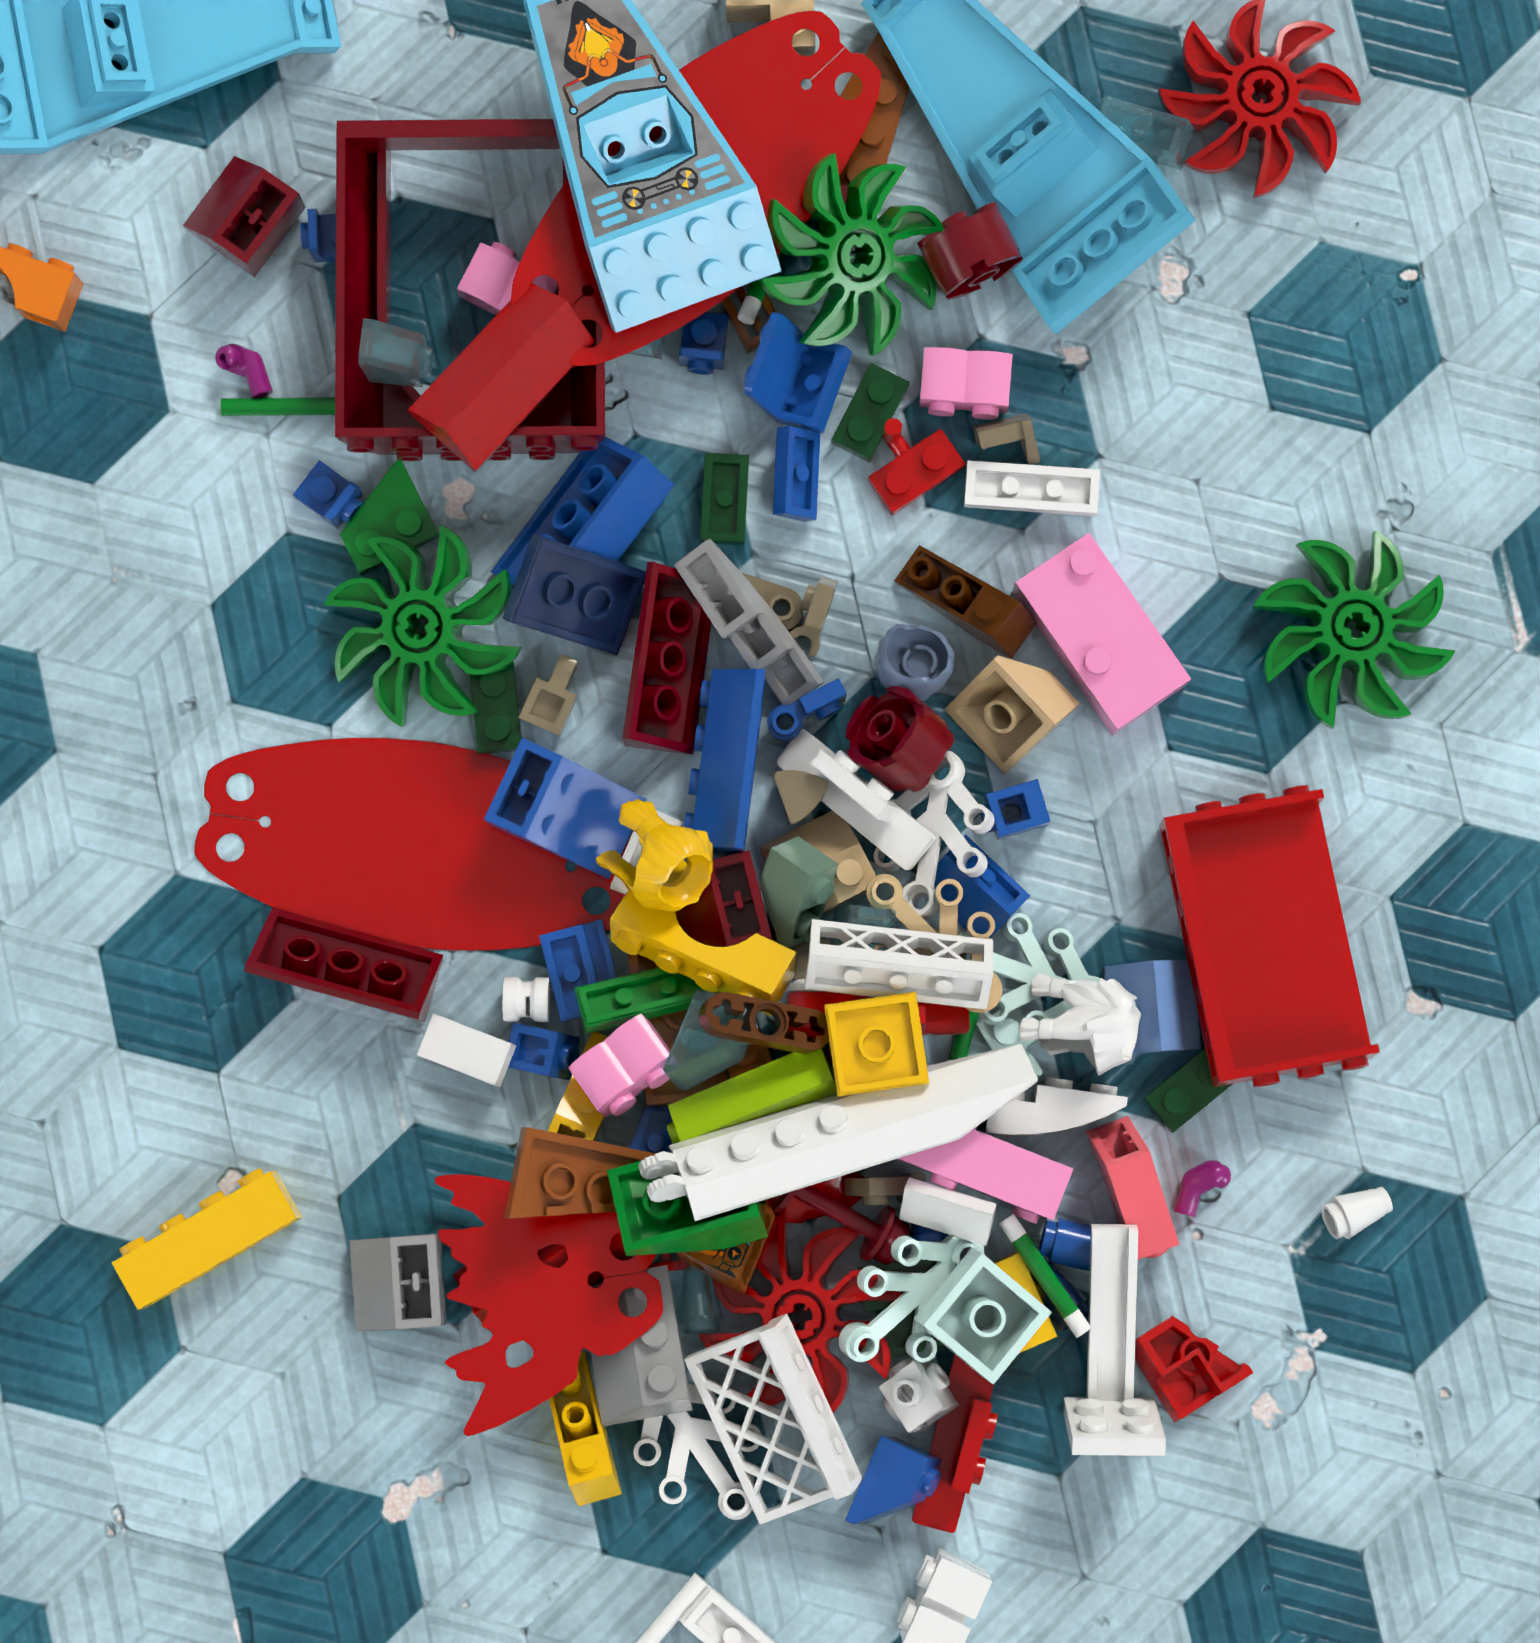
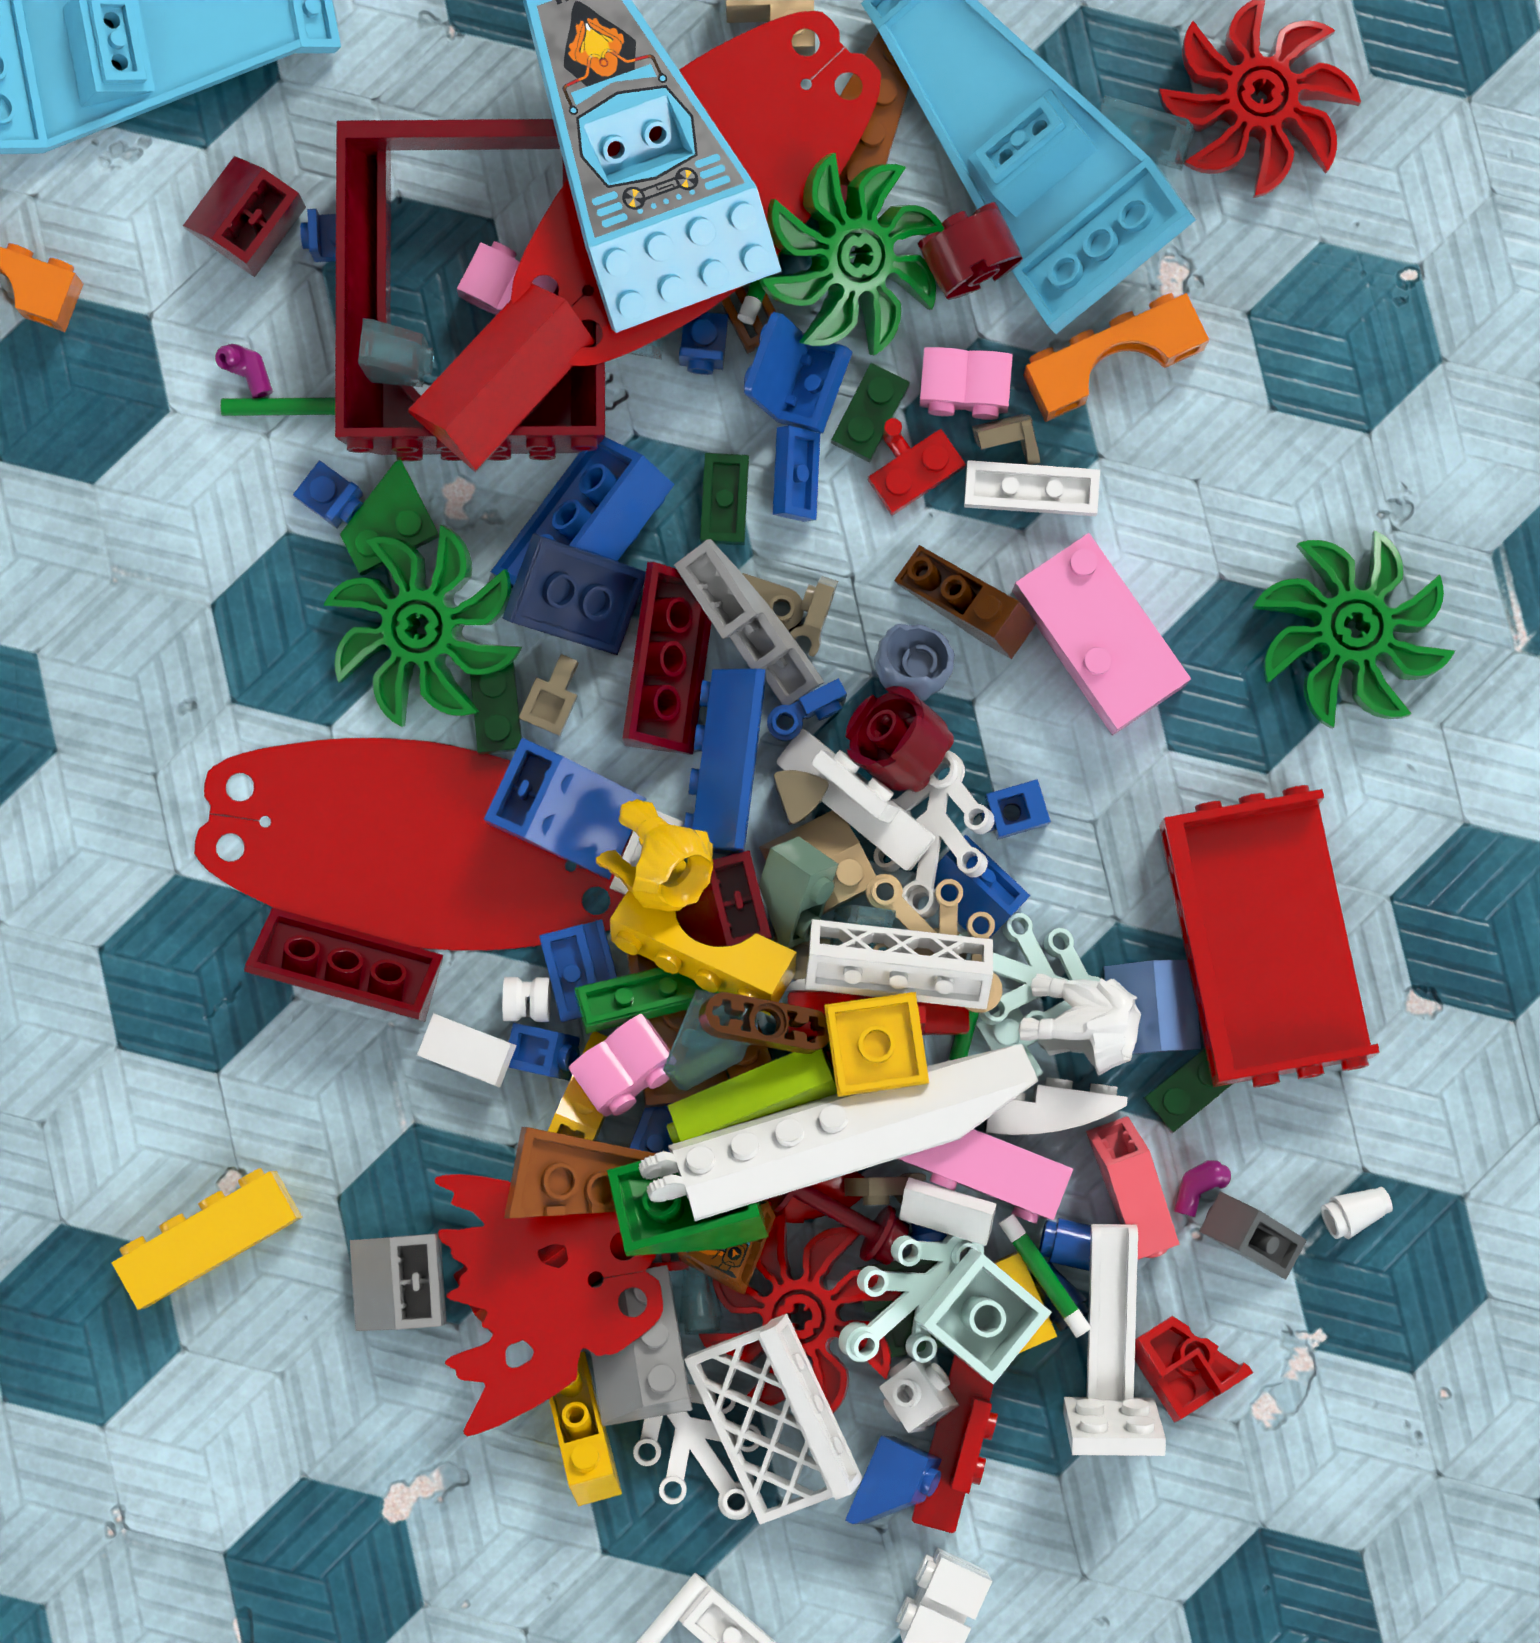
tan slope [944,655,1080,774] -> none
none -> orange arch [1023,293,1209,422]
none -> dark grey slope [1199,1191,1307,1280]

